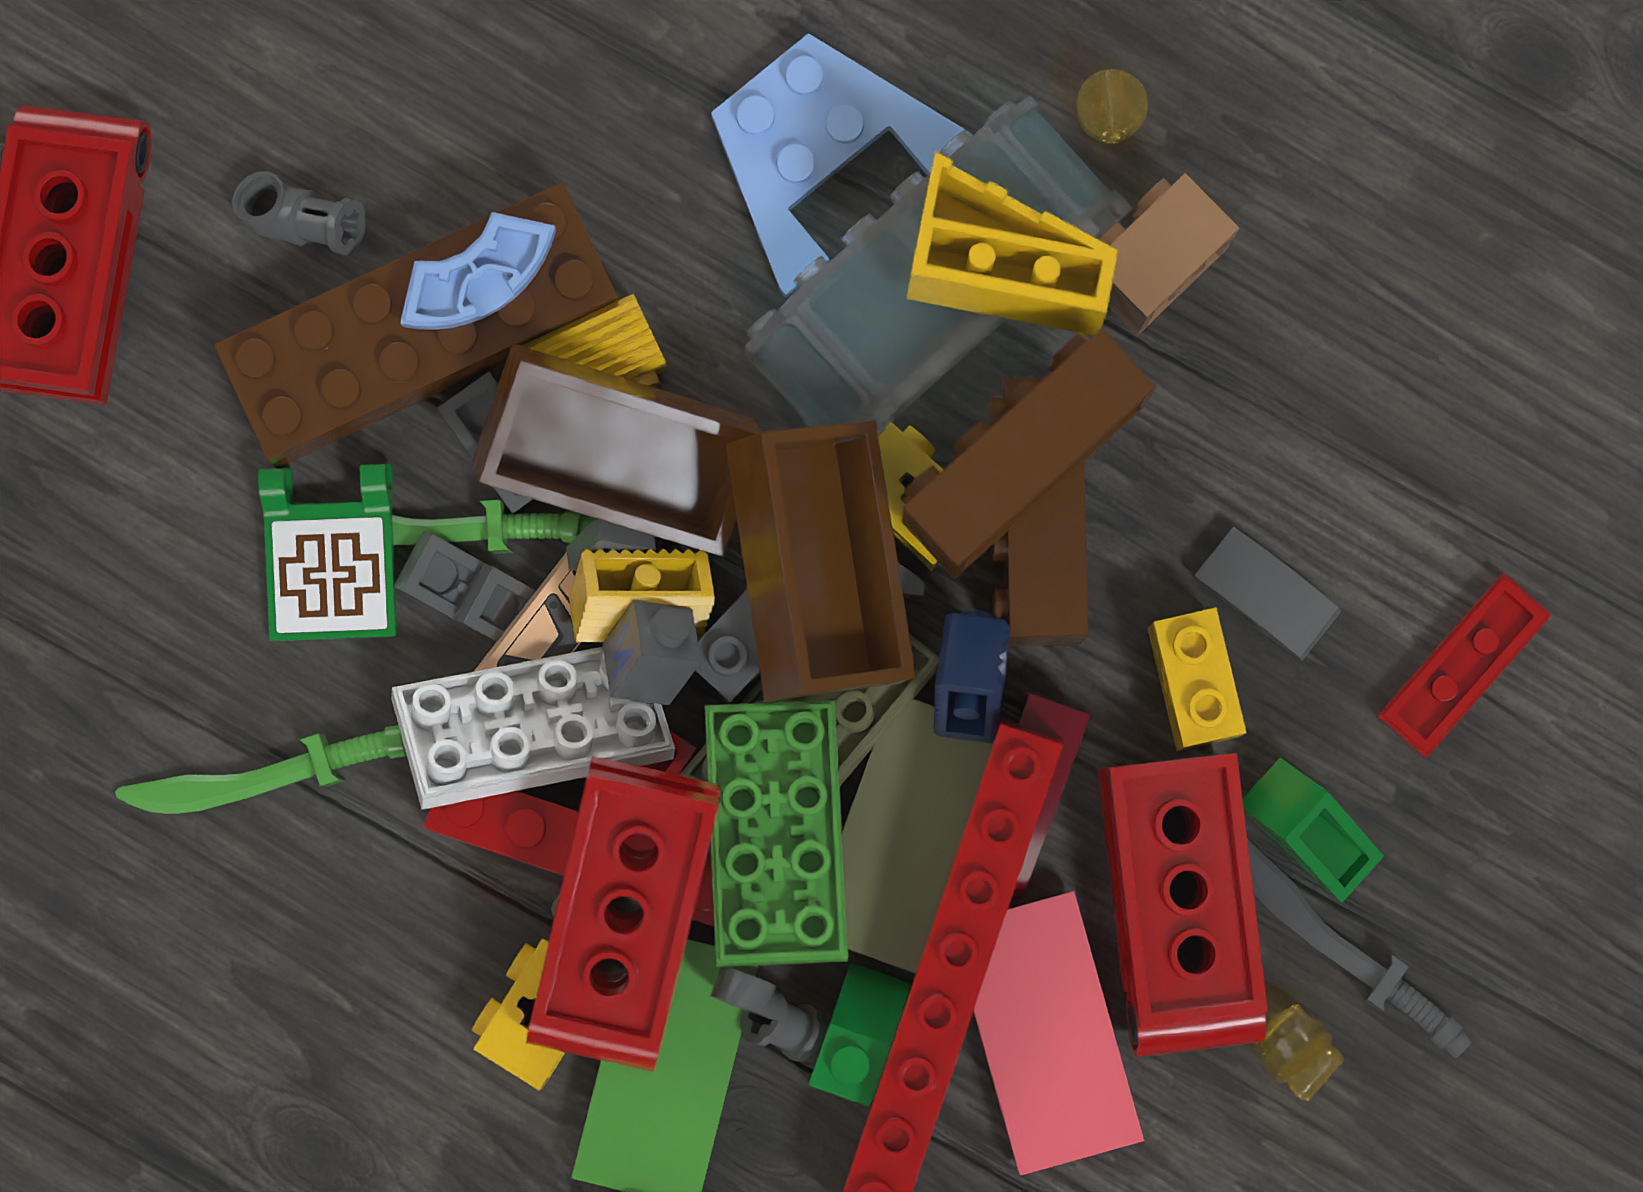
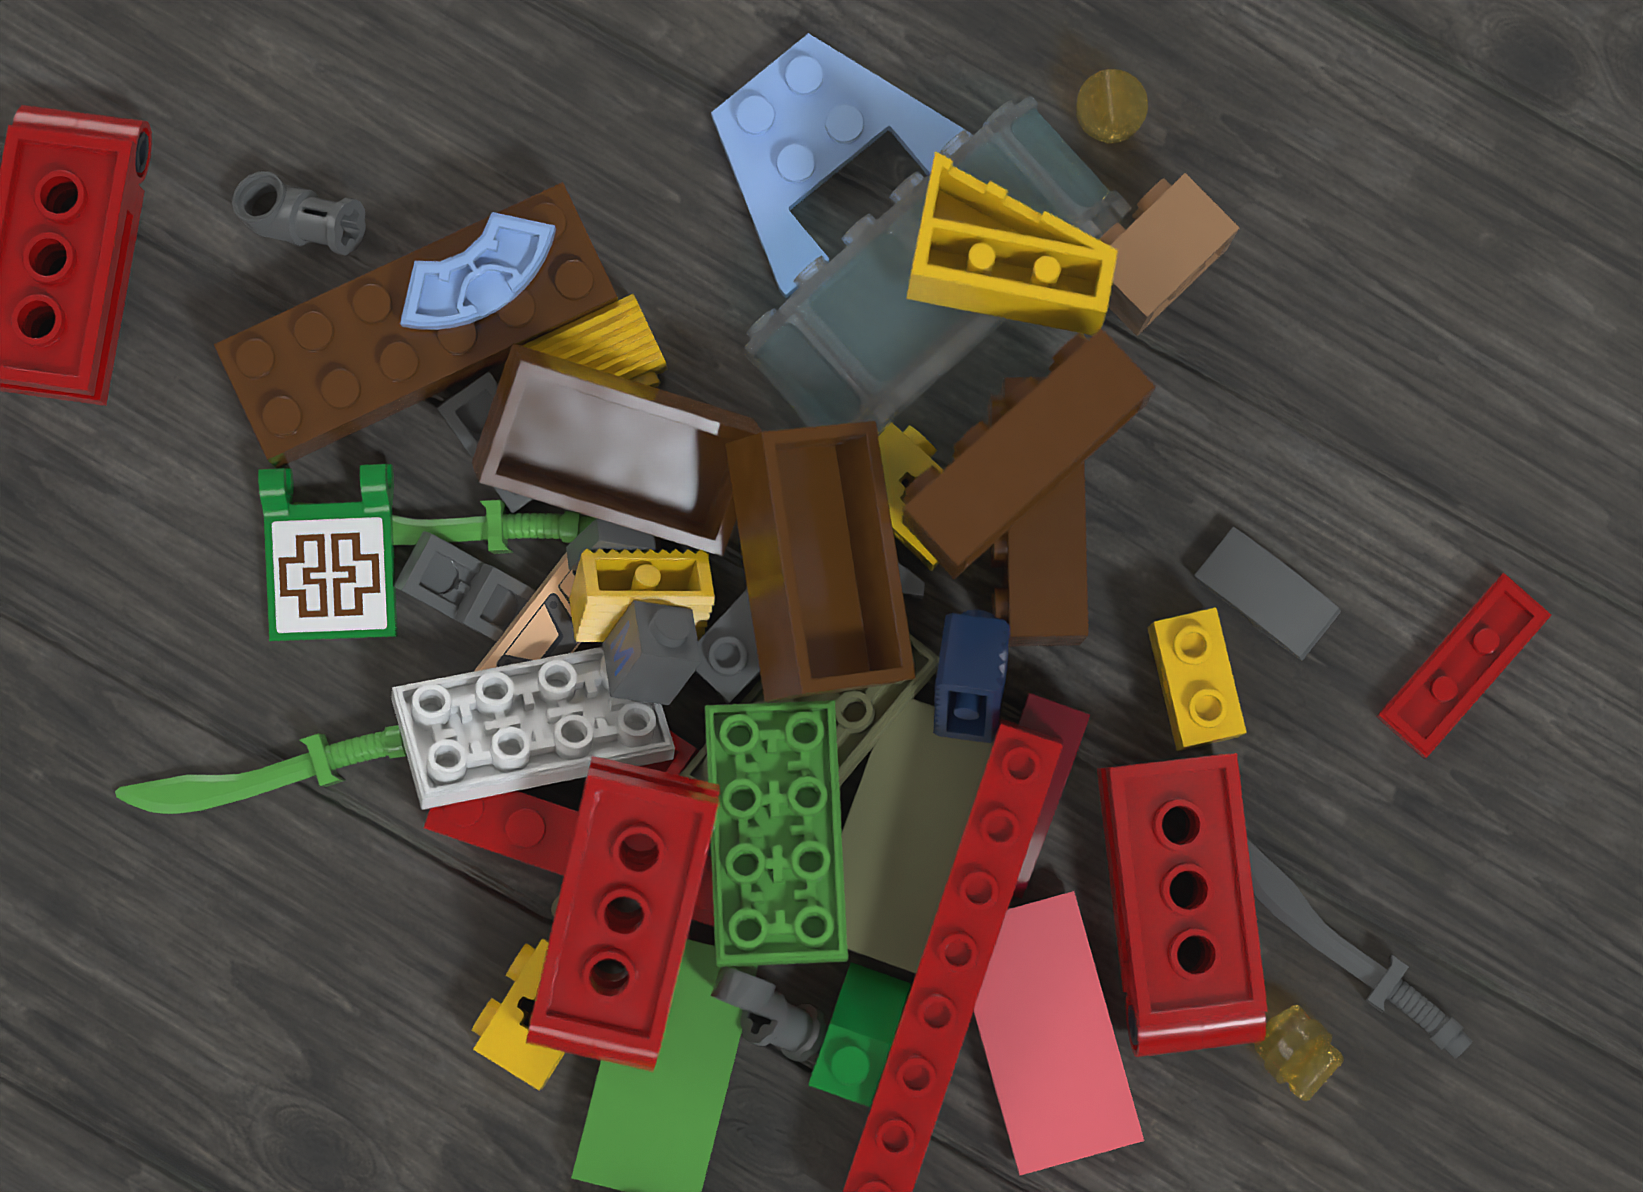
green slope [1243,757,1384,903] -> none

